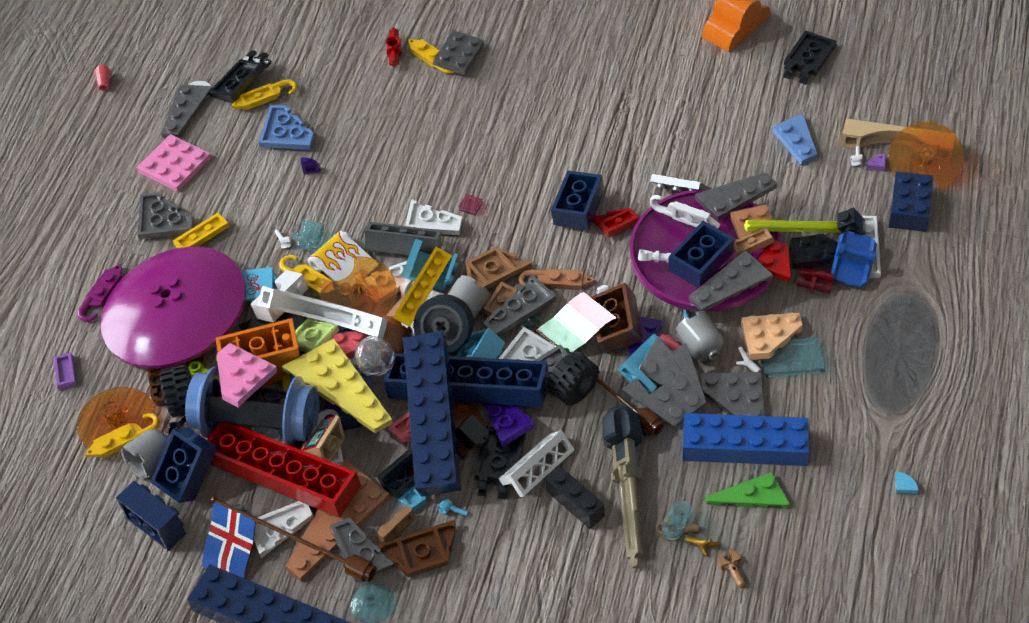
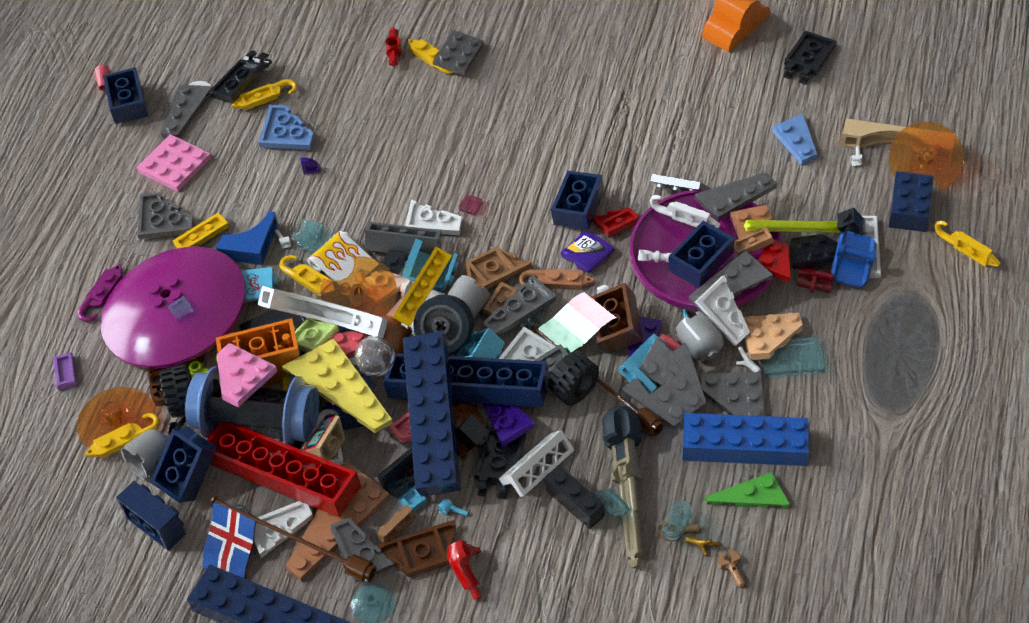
white arch [251,270,308,323] -> none
medium lavender tile [866,154,886,171] -> none
medium azure tile [895,472,918,494] -> none
none -> dark blue brick [103,67,149,124]
none -> clear light blue tile [168,296,195,322]
none -> blue arch [216,211,278,265]
none -> black bracket [380,249,408,275]
none -> red animal [447,540,482,600]
none -> dark purple slope [560,231,615,273]
none -> clear light blue tile [593,488,630,517]
none -> white wing [695,275,750,346]
none -> yellow plate [935,221,1001,267]

